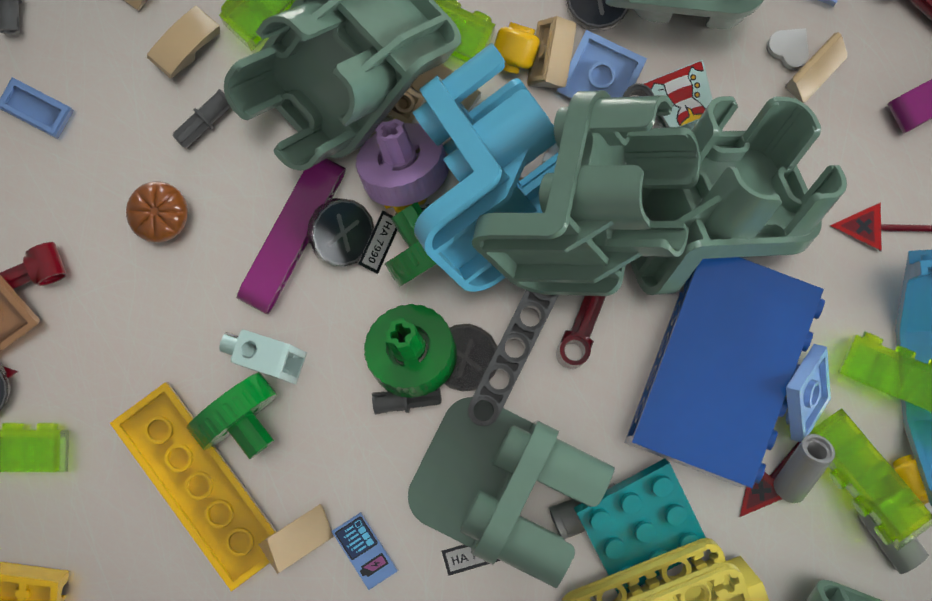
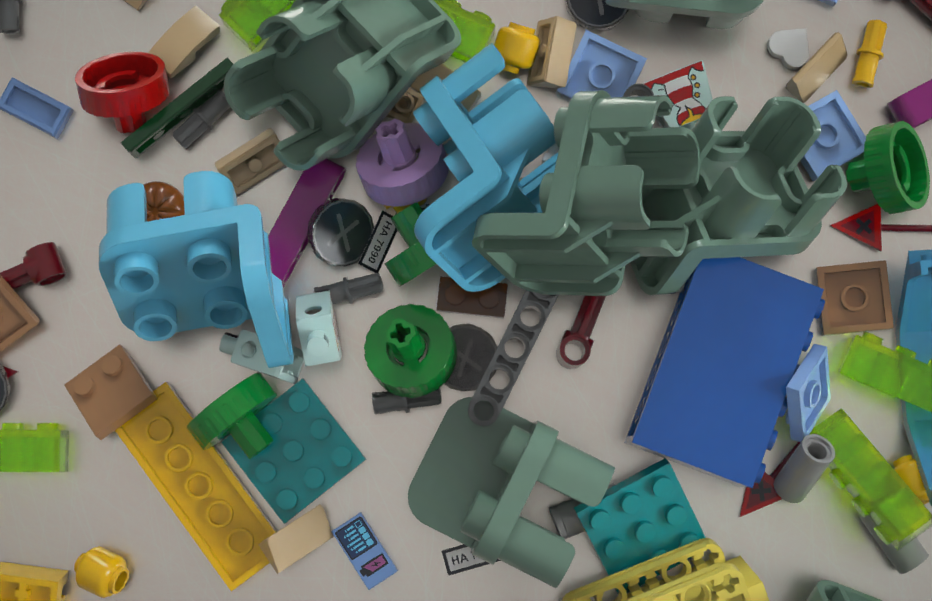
none -> medium nougat plate [64,344,158,440]
none -> yellow head [74,546,129,598]
none -> red piece [75,52,170,134]
none -> medium azure piece [99,171,294,368]
none -> dark green tile [120,57,233,158]
none -> tan slope [215,128,285,196]
none -> teal plate [221,378,367,524]
none -> light aqua torso [296,290,342,366]
none -> dark grey axle [314,273,383,304]
none -> reddish brown plate [436,276,508,319]
none -> light blue plate [800,90,866,182]
none -> medium nougat plate [816,260,894,336]
none -> green piece [846,121,930,214]
none -> yellow axle [852,19,887,88]

